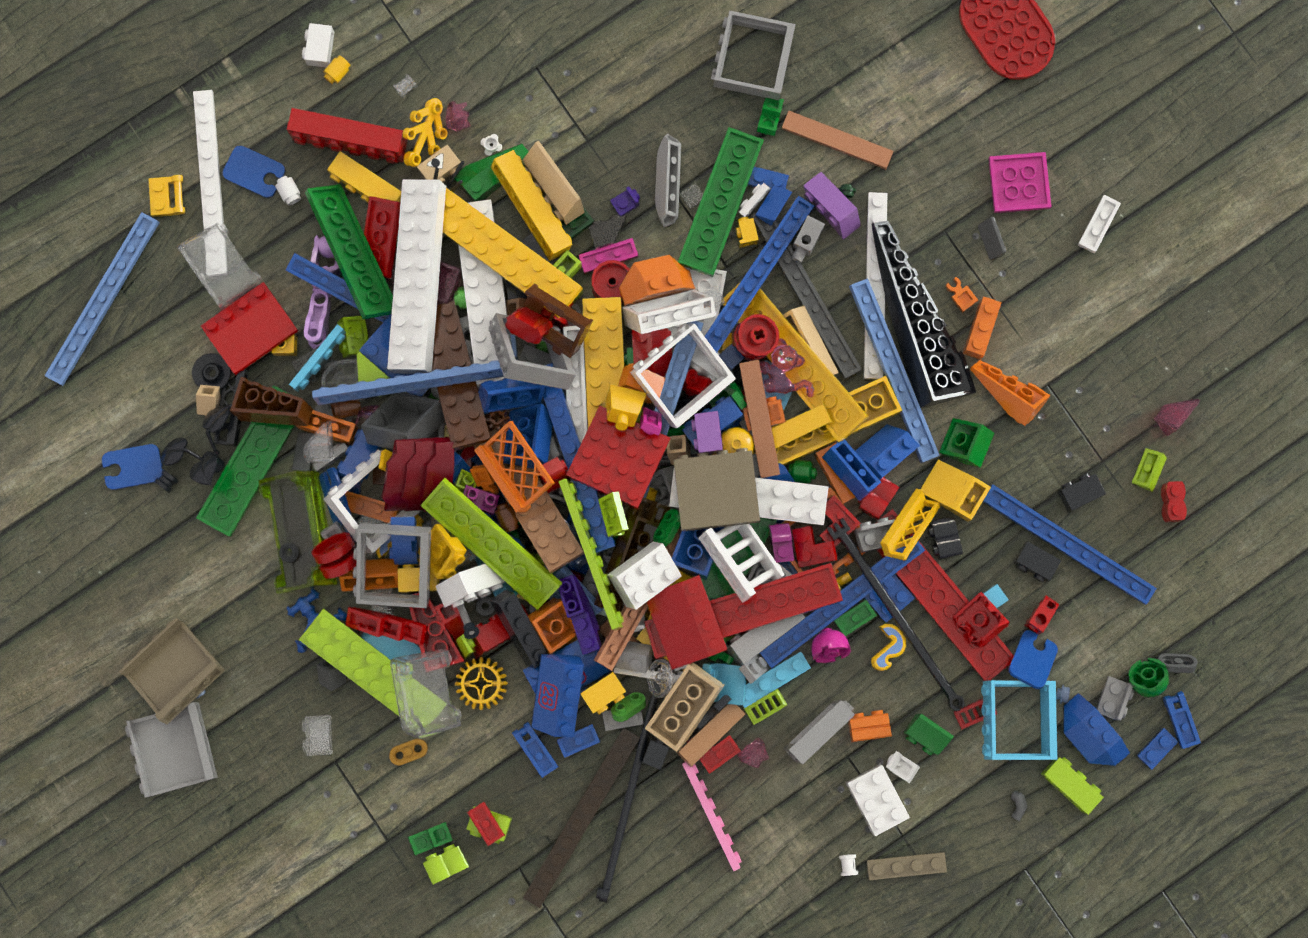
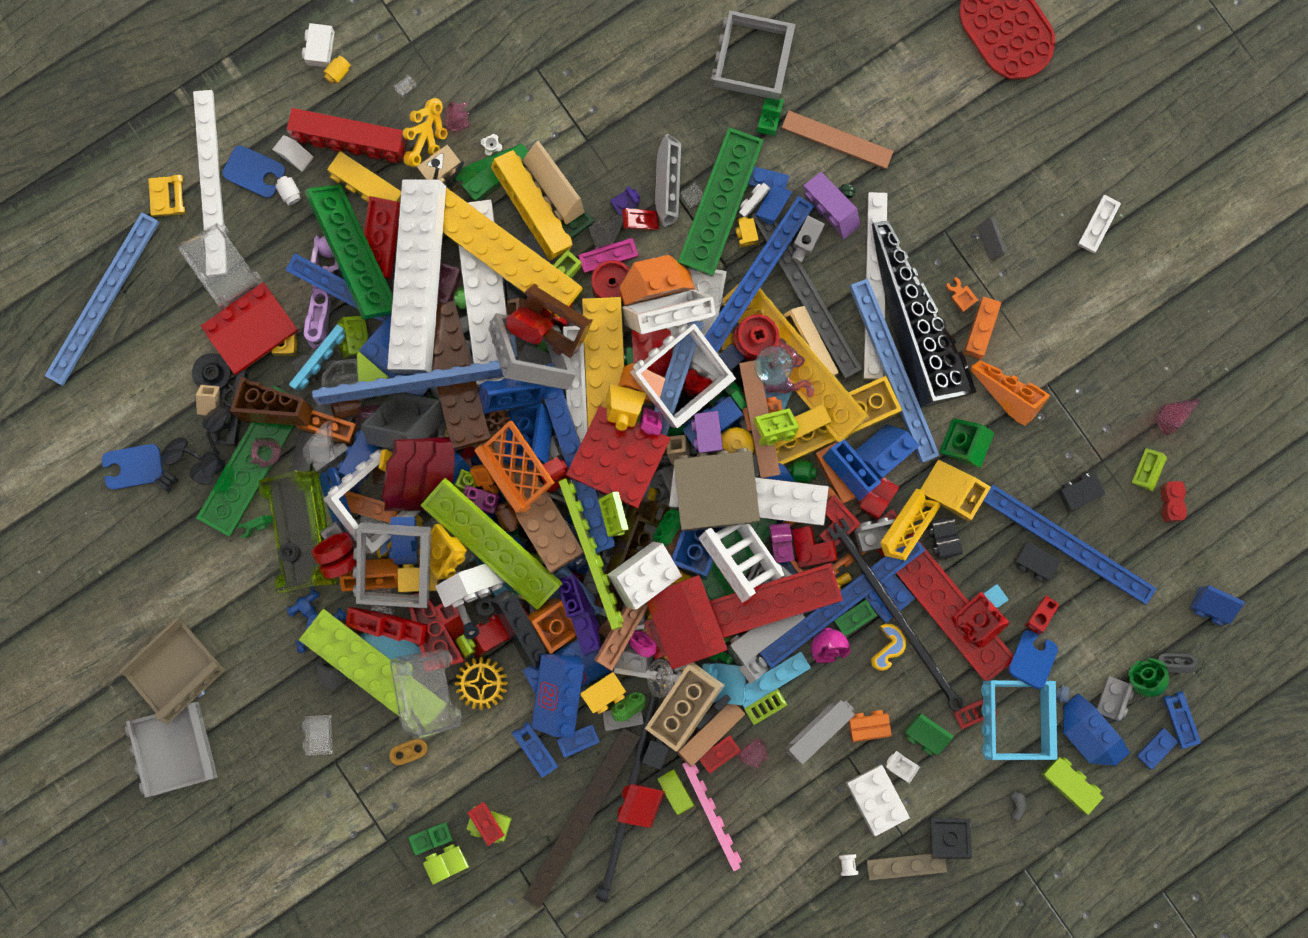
dark pink plate [988,152,1052,213] -> none
none -> green plate [237,515,274,538]
none -> piece [250,438,281,468]
none -> white slope [272,135,314,172]
none -> red slope [617,784,665,828]
none -> red plate [622,208,659,231]
none -> dark pink plate [628,630,656,658]
none -> lime slope [657,769,695,815]
none -> lime bracket [753,408,799,446]
none -> clear light blue dish [755,346,793,385]
none -> black plate [930,818,972,859]
none -> blue slope [1189,585,1245,626]

